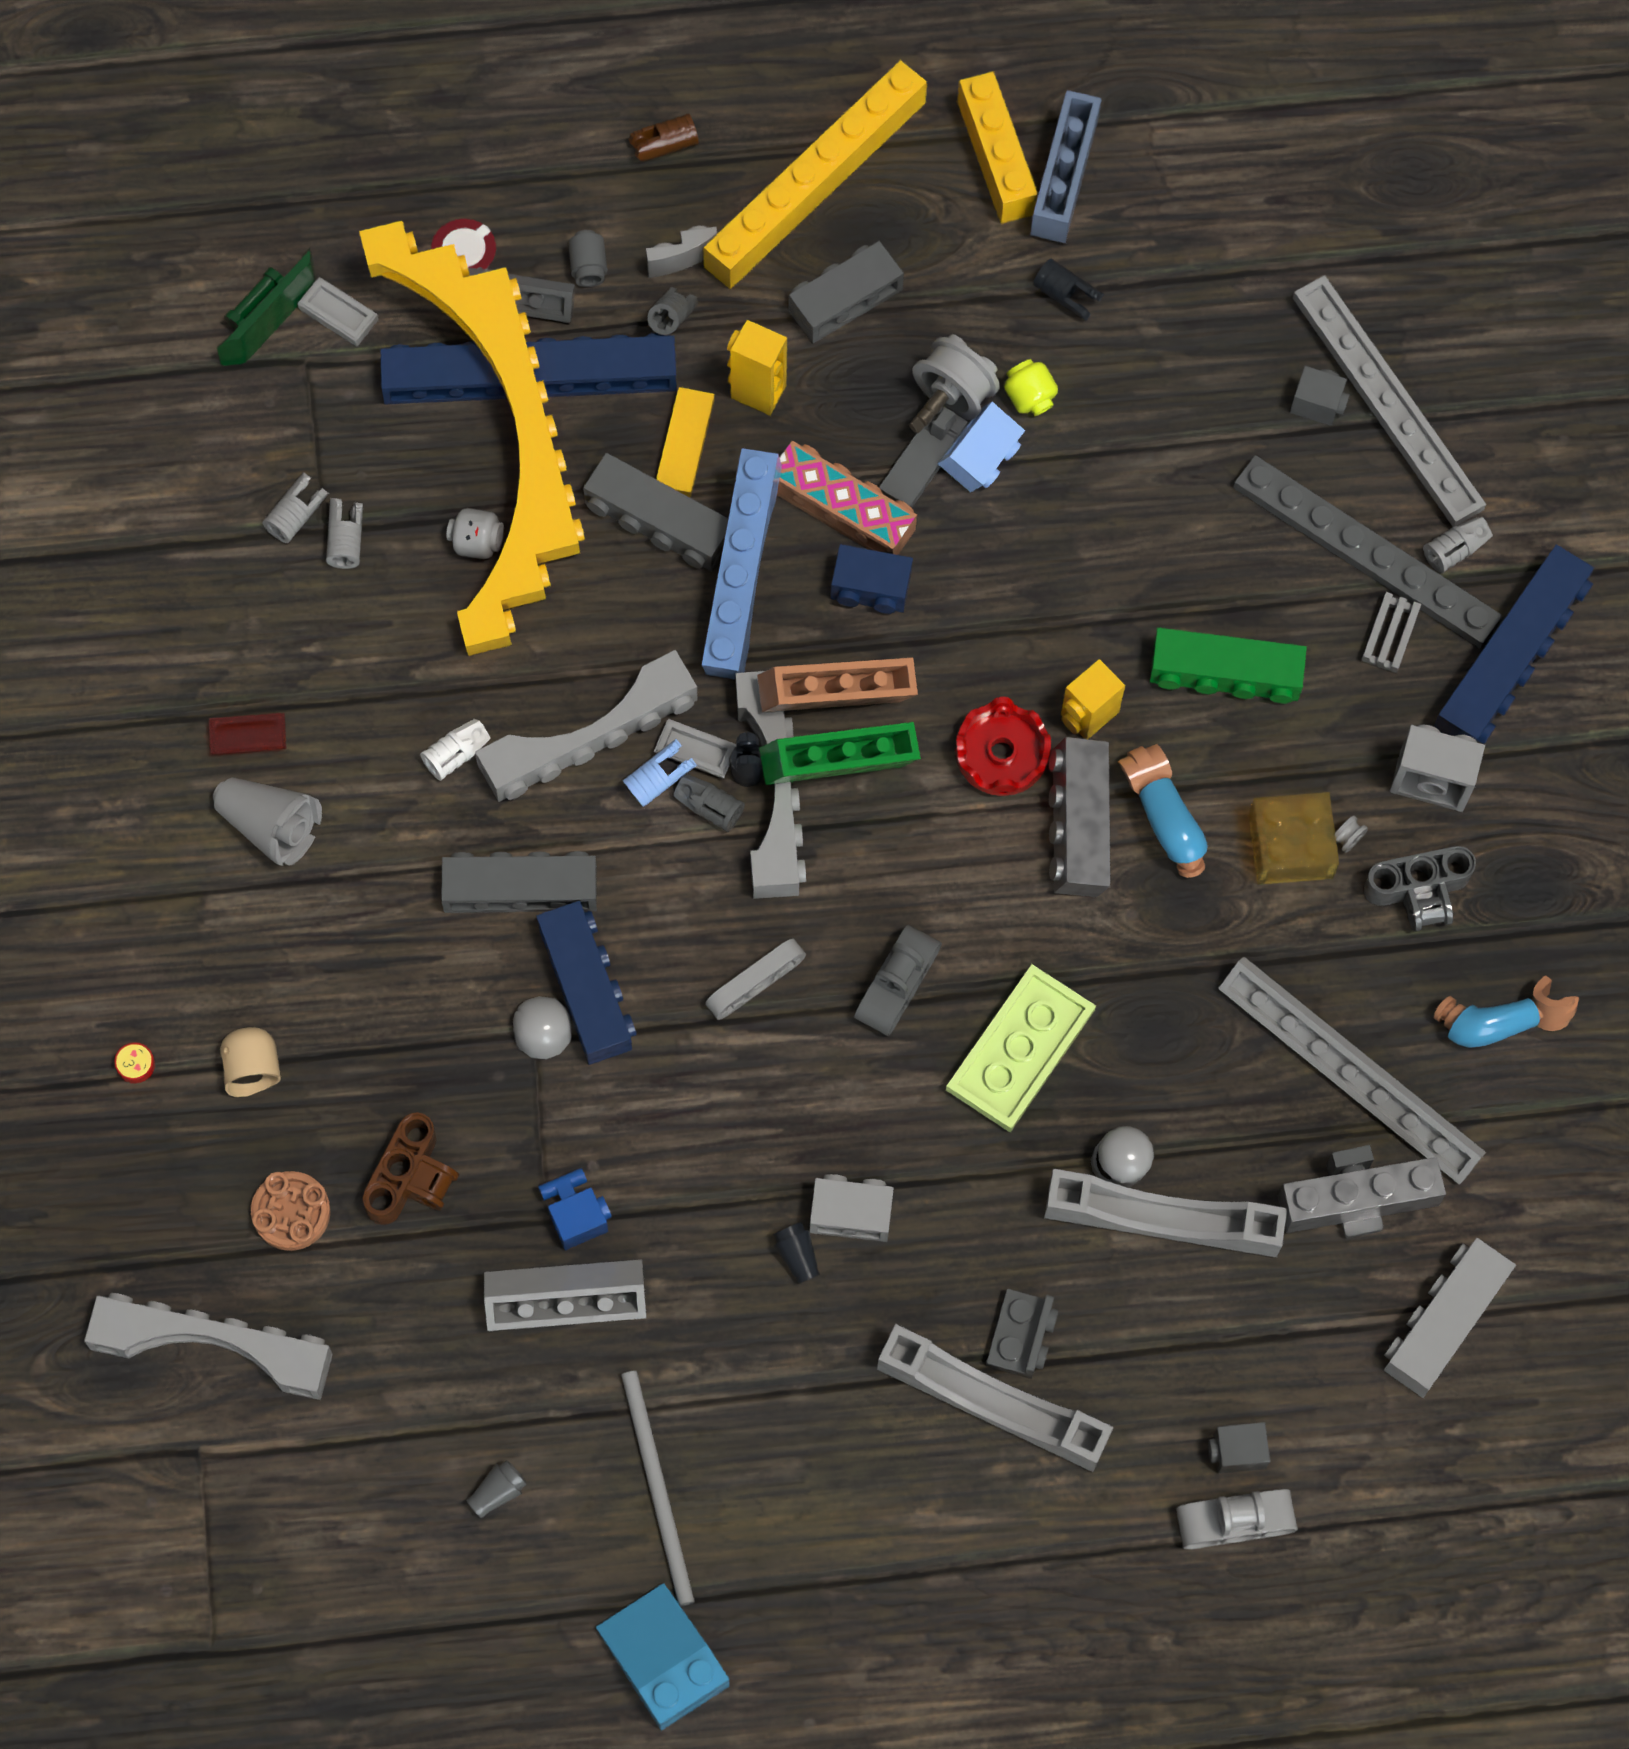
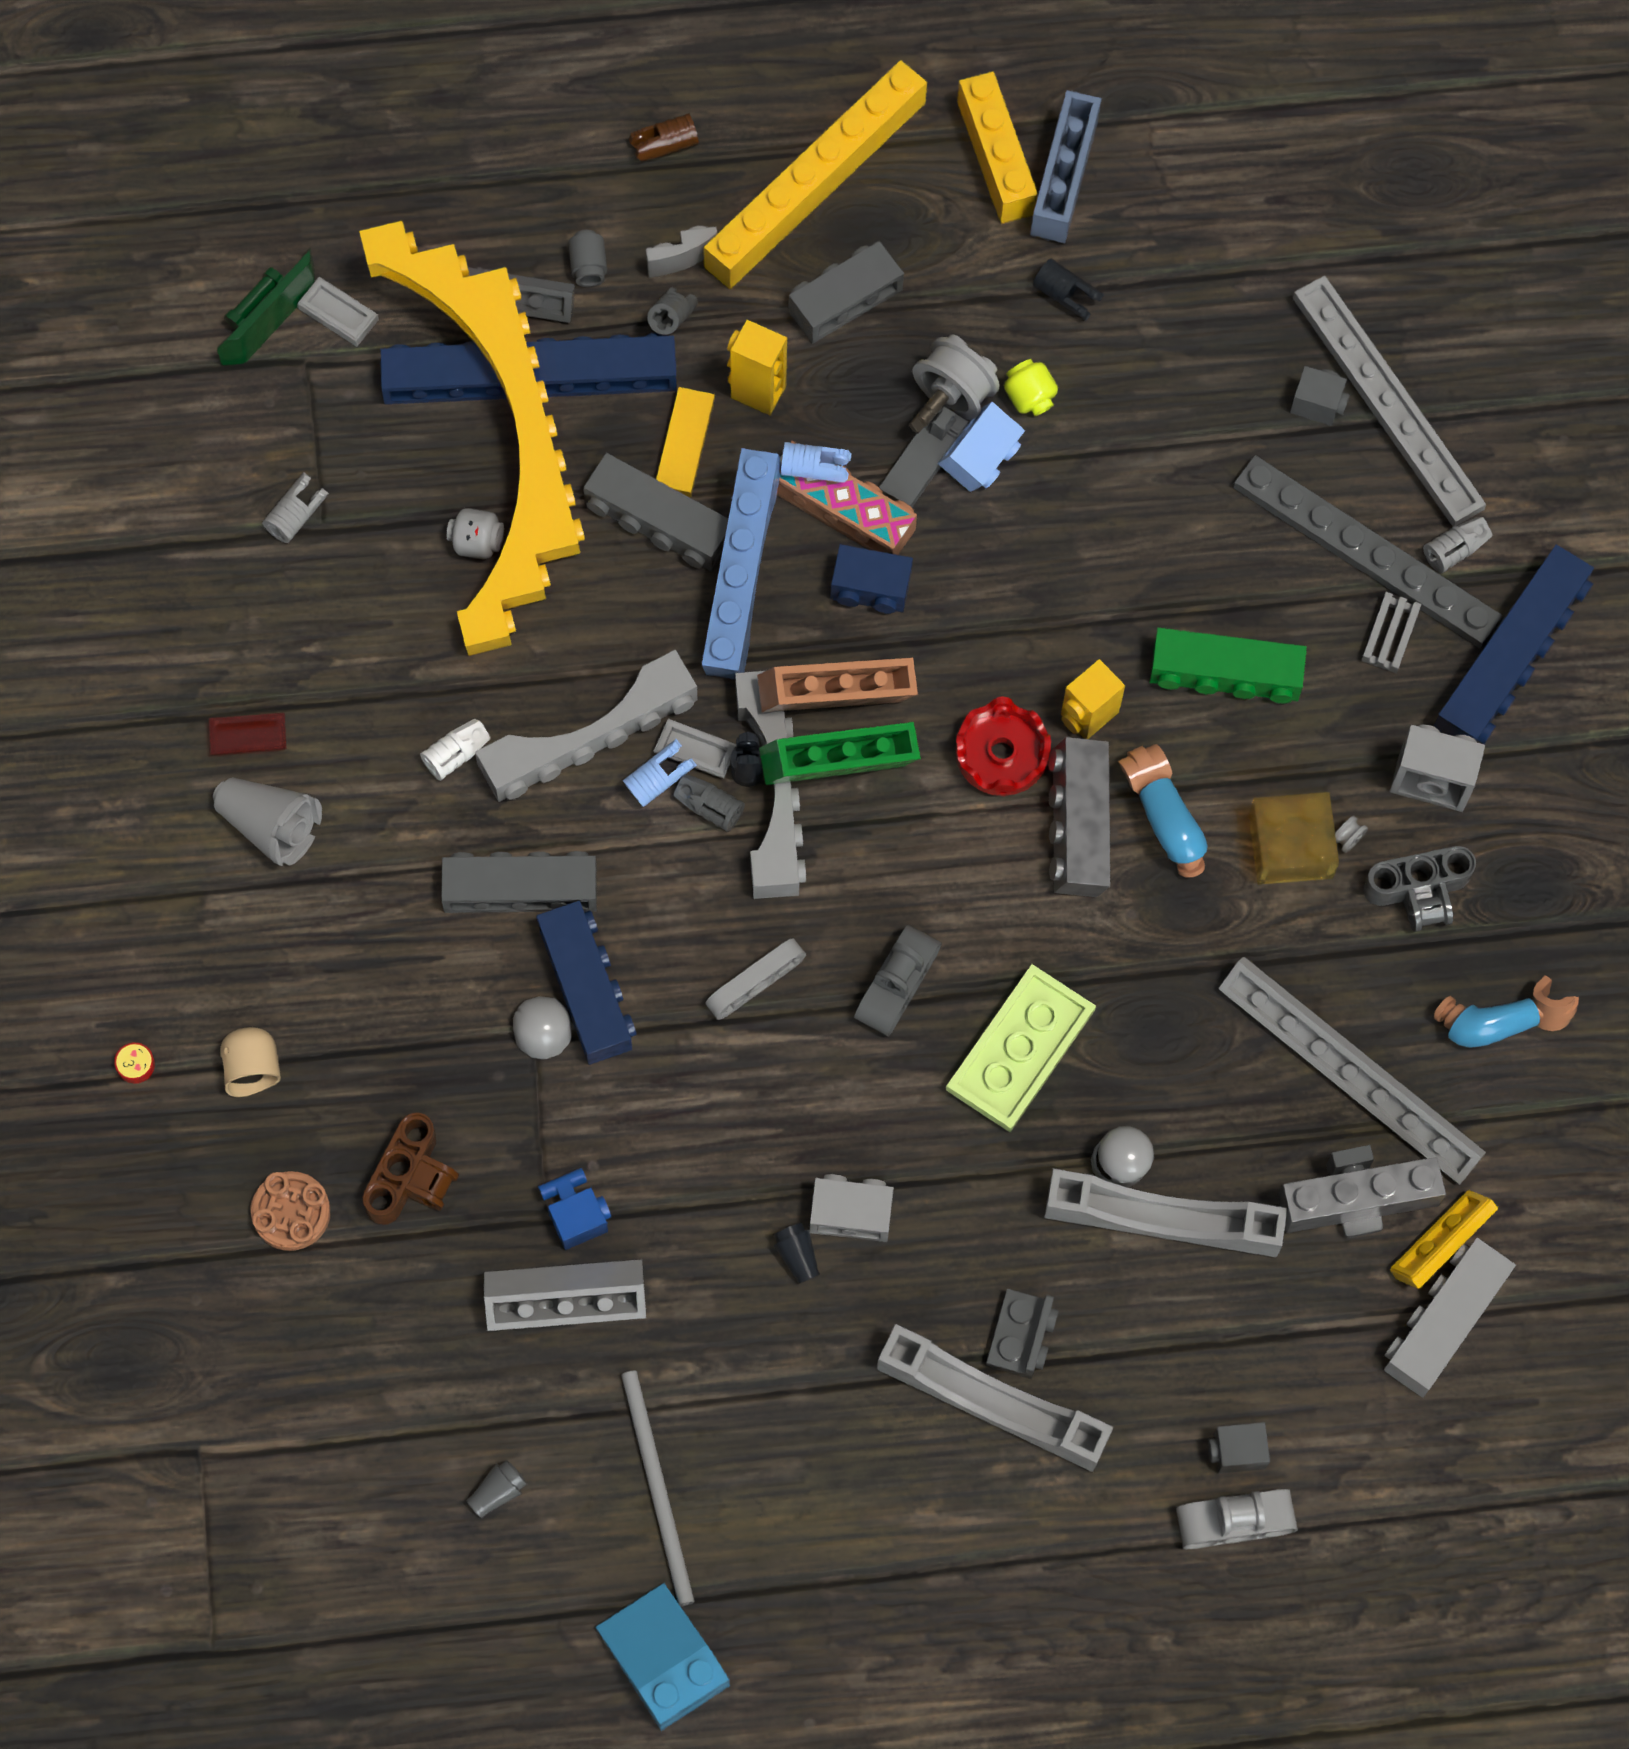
light grey arch [84,1293,333,1400] -> none
light grey hinge [326,498,363,569] -> none
sticker [431,219,496,269] -> none
none -> light blue hinge [781,442,852,483]
none -> yellow tile [1390,1190,1498,1289]

